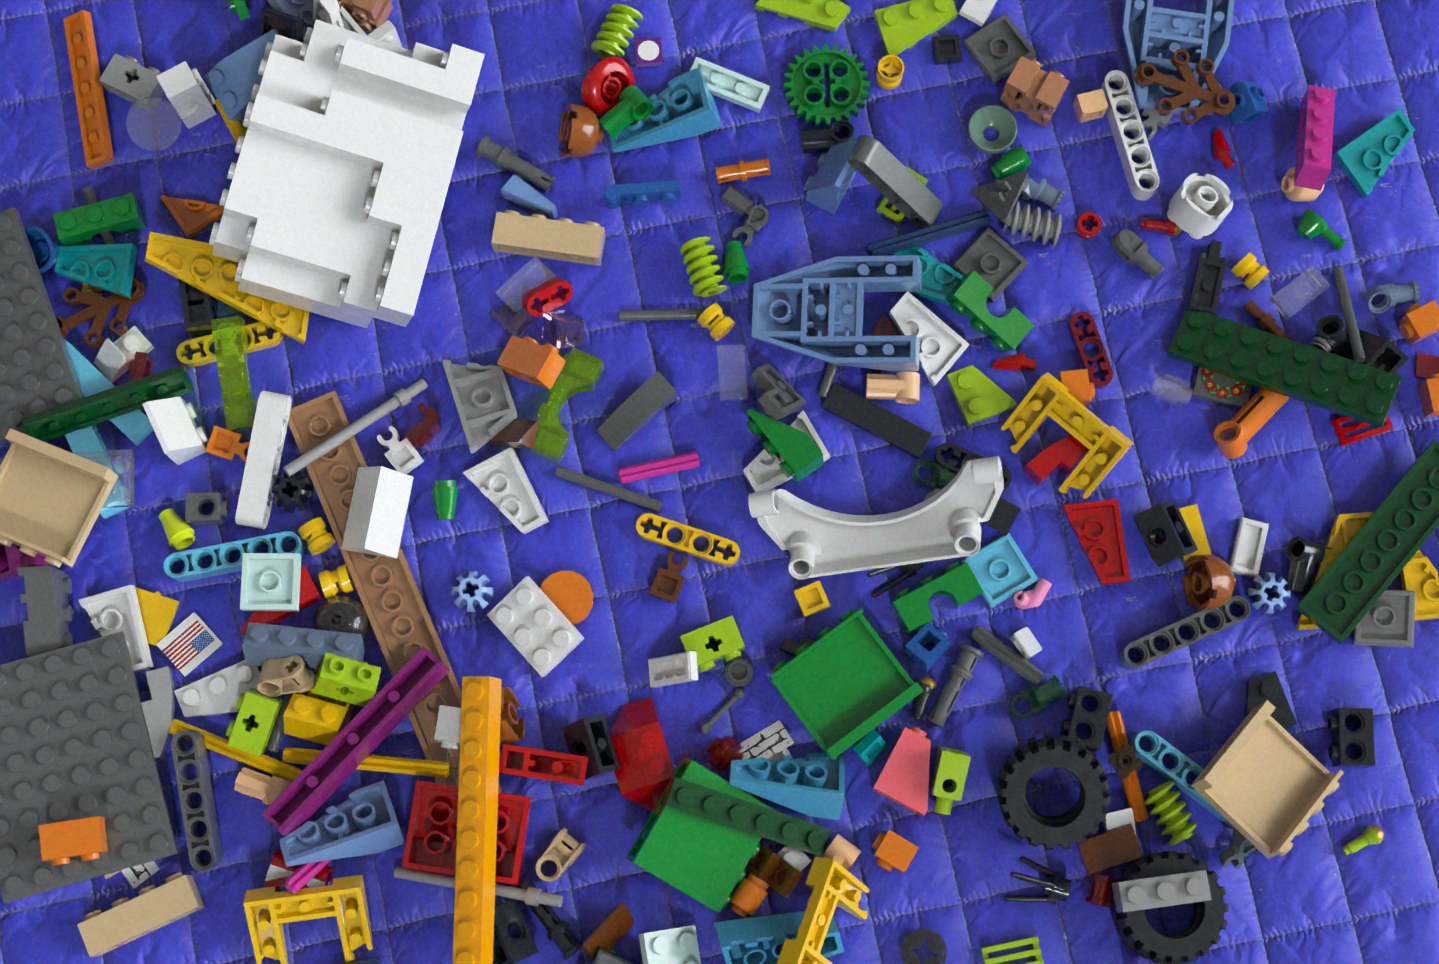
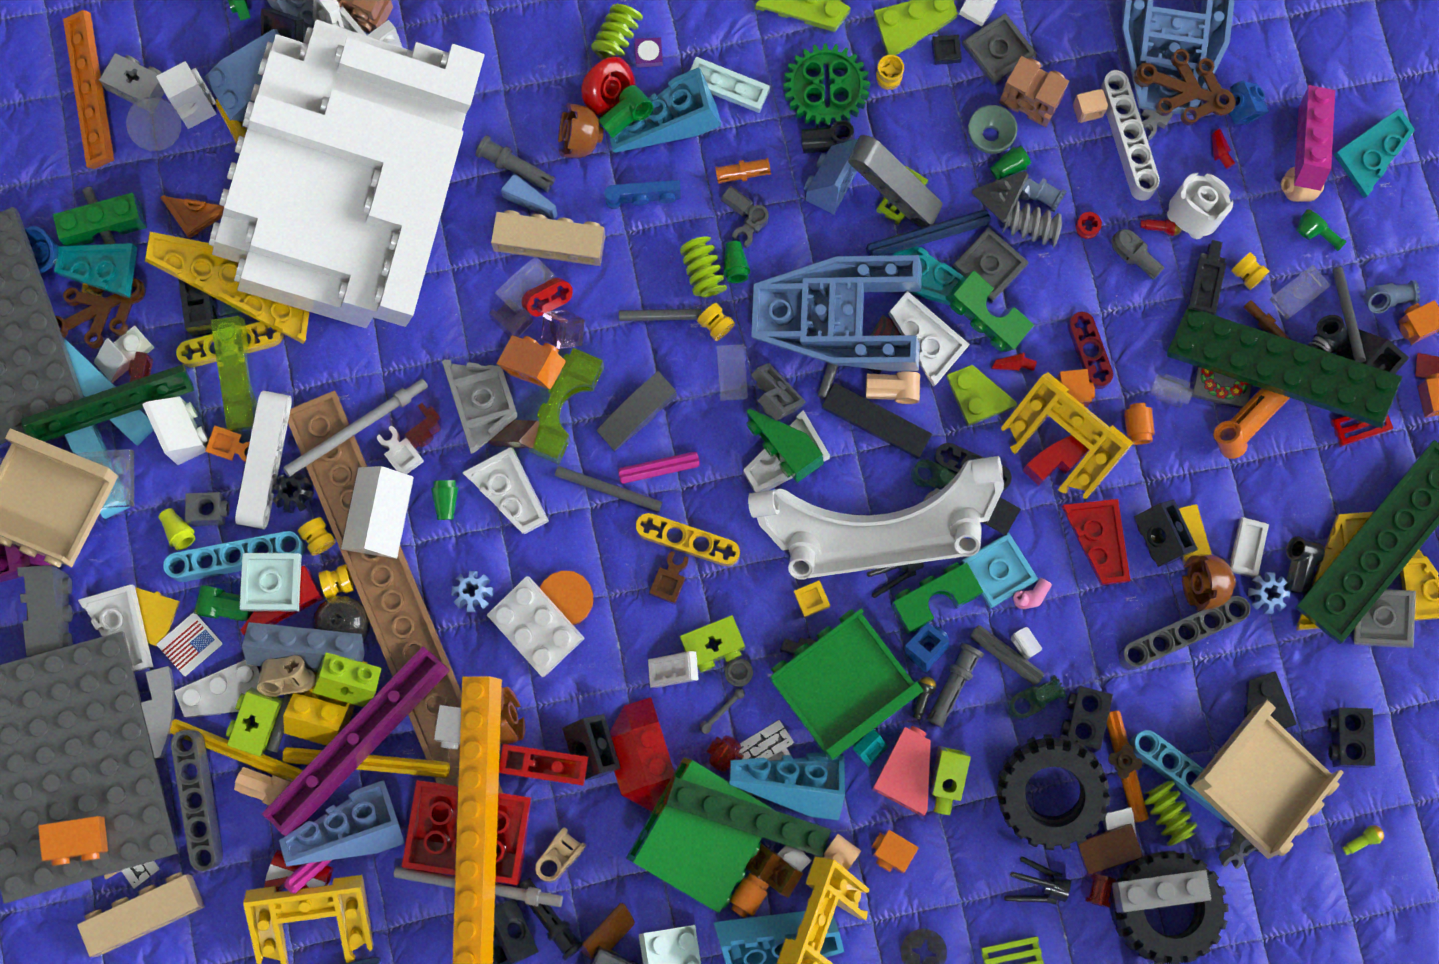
none -> green piece [194,585,253,622]
none -> orange brick [1124,403,1155,445]

